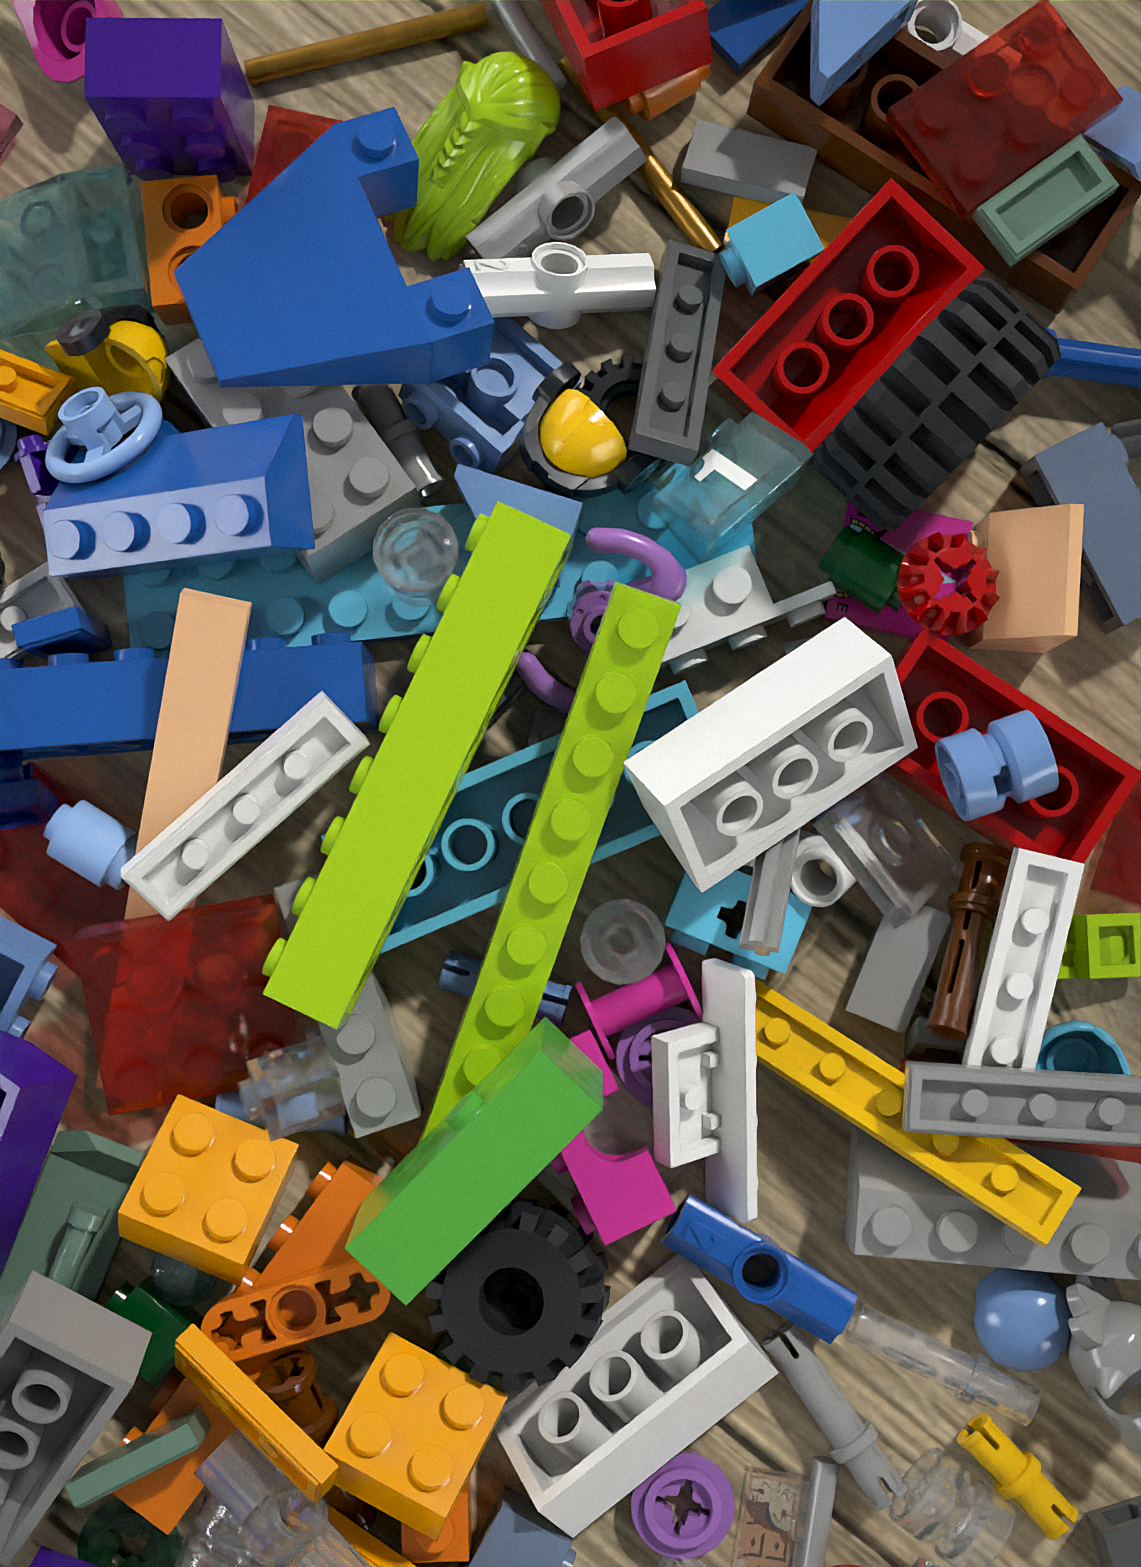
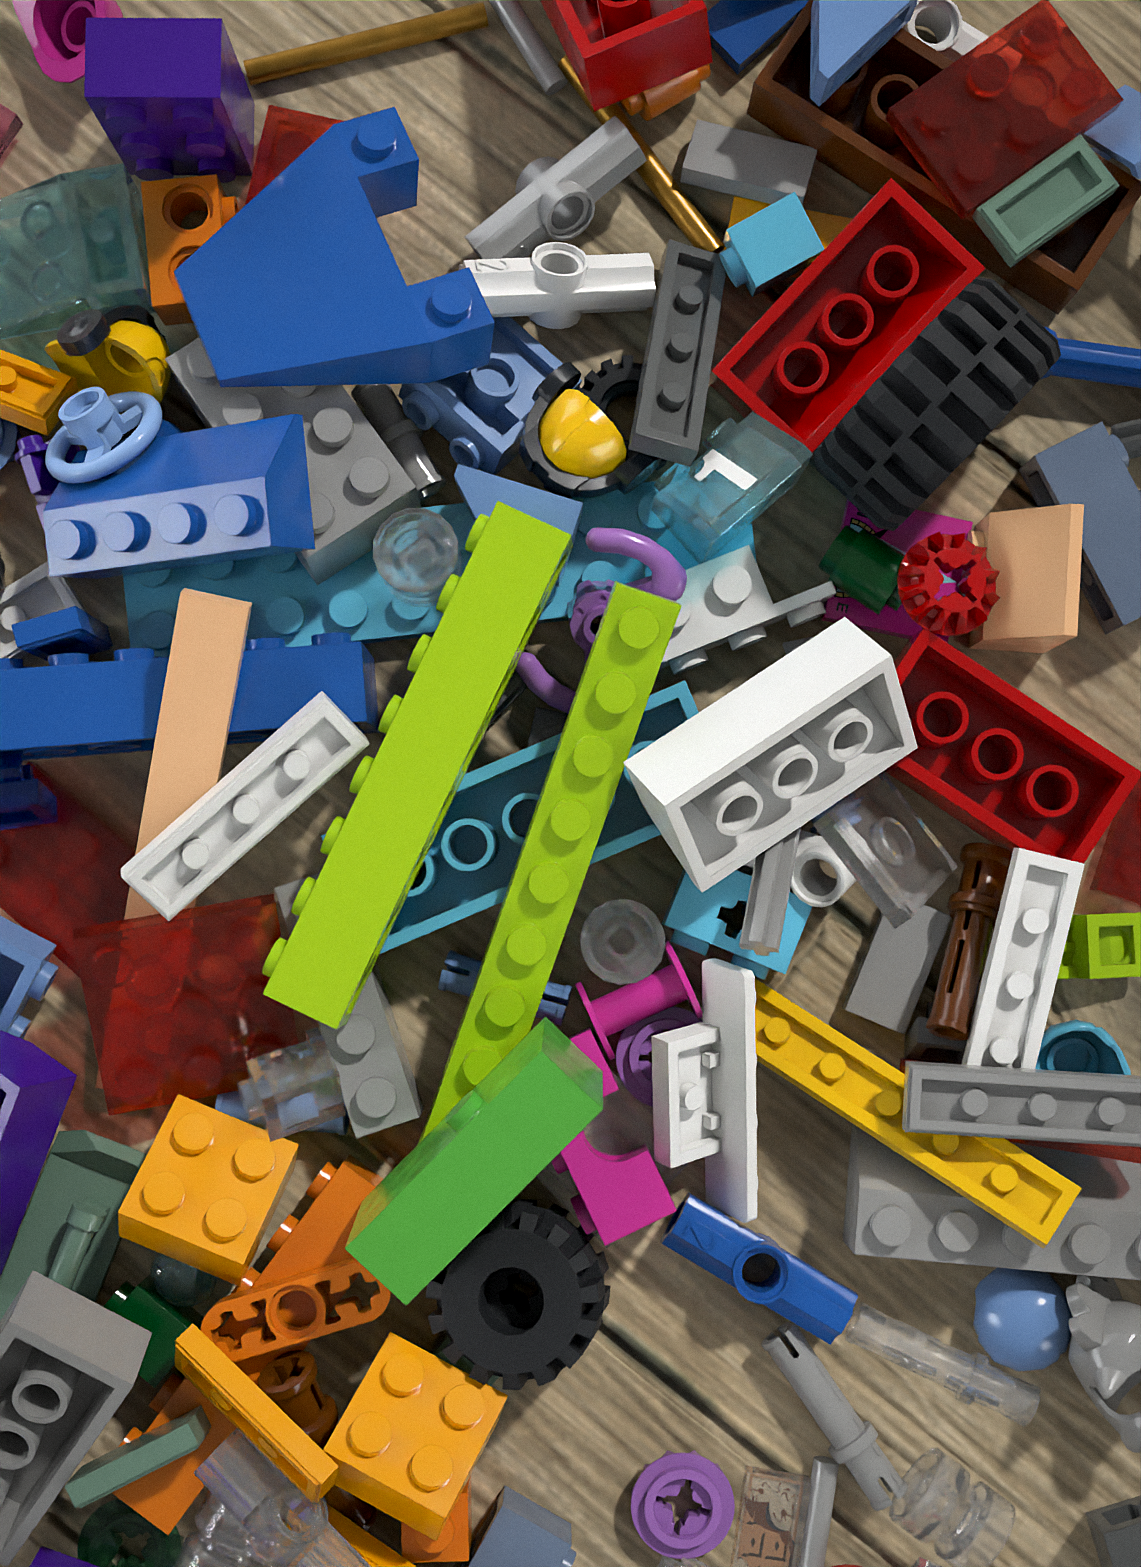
light blue brick [43,800,138,891] -> none
lime hair [383,51,561,262] -> none
white slope [494,1254,778,1538] -> none
medium blue wheel [935,710,1059,822] -> none
yellow pin [957,1412,1079,1540] -> none

